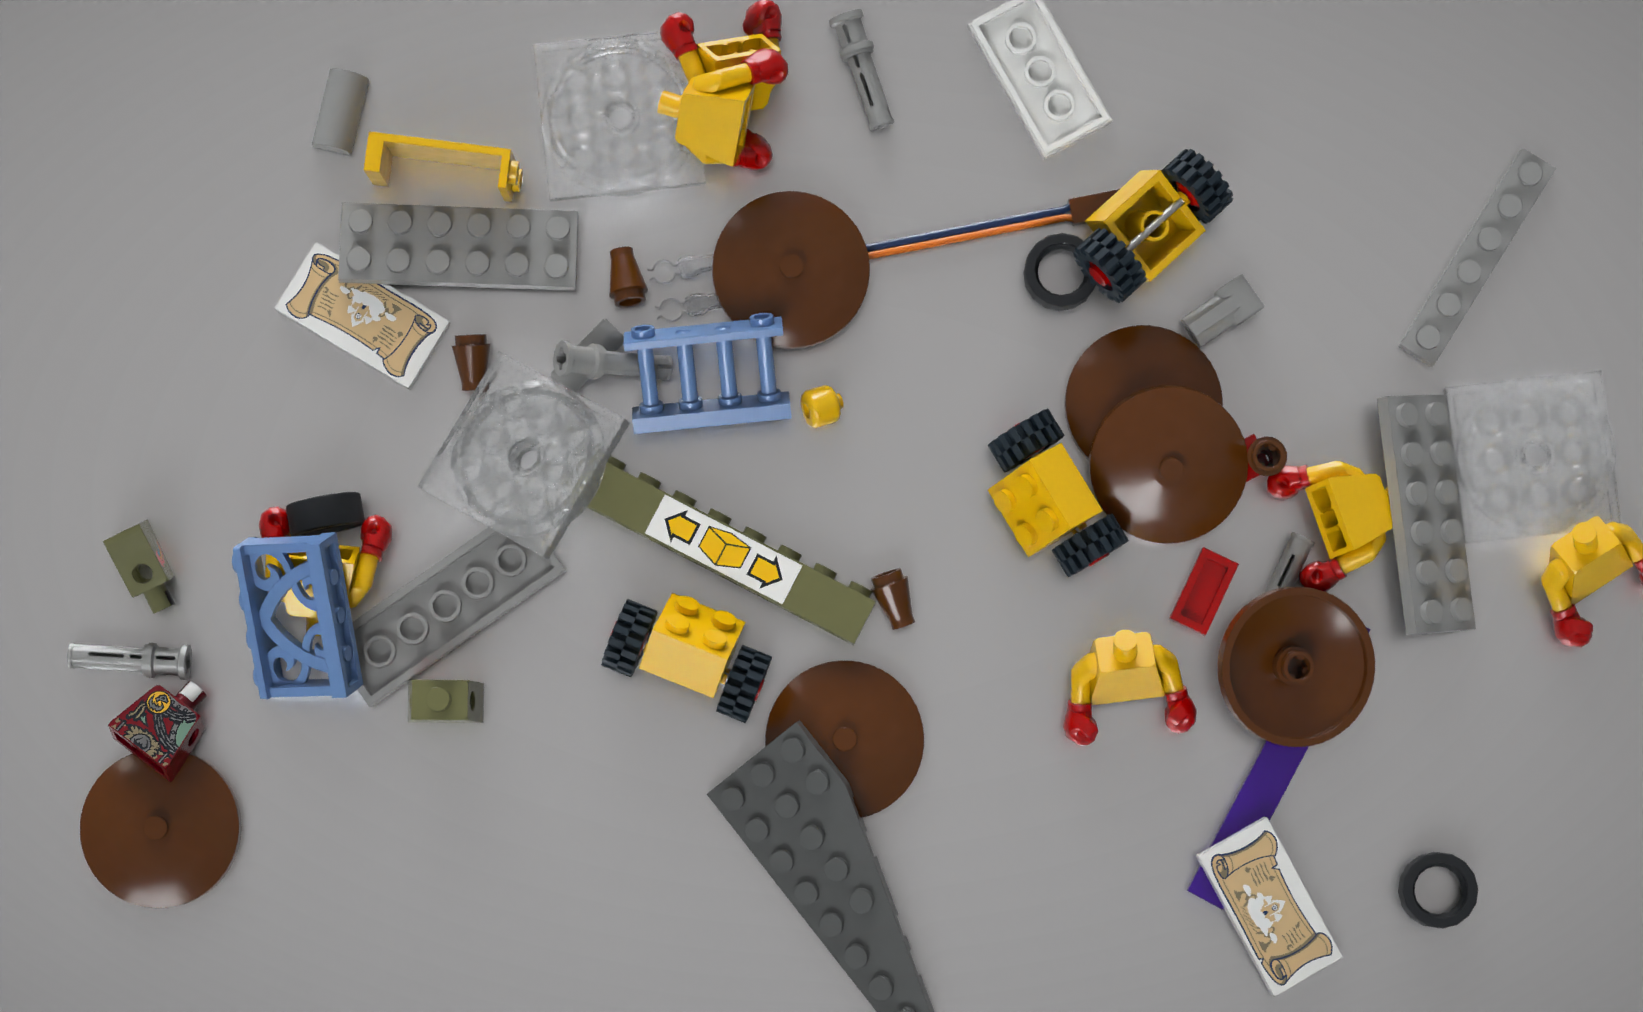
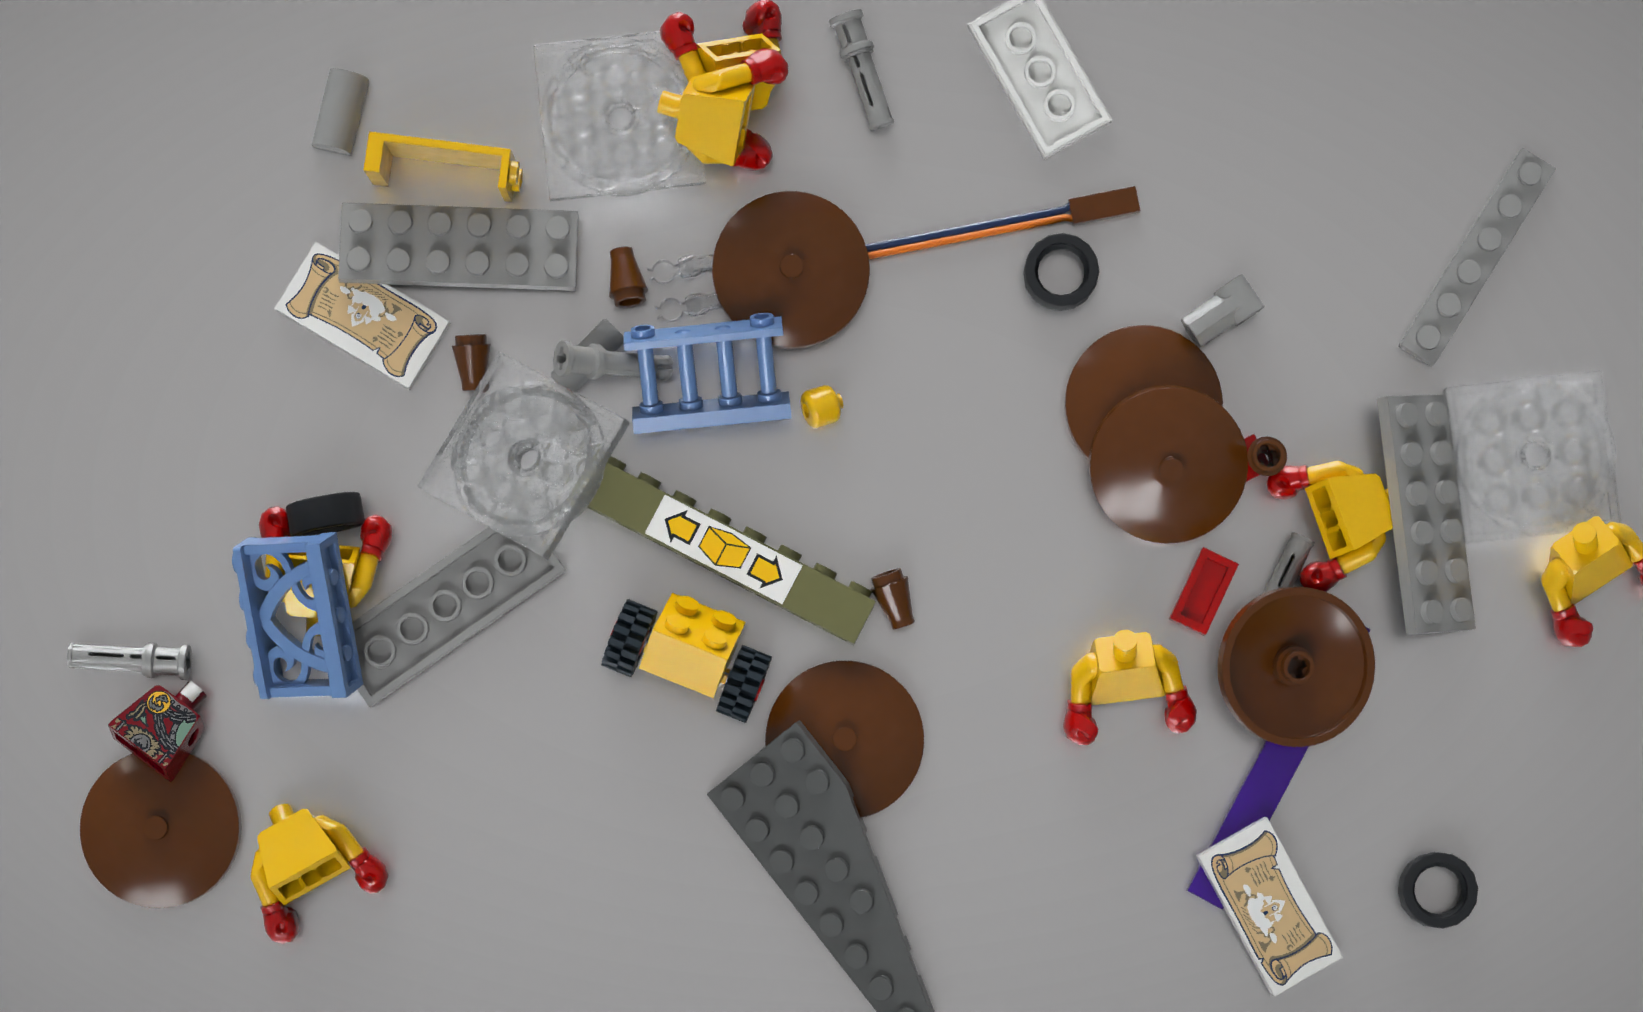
olive torso [103,519,175,614] -> none
olive torso [408,680,484,723] -> none
brick [988,408,1129,577] -> none
brick [1073,149,1233,303] -> none
none -> yellow torso [250,804,389,944]

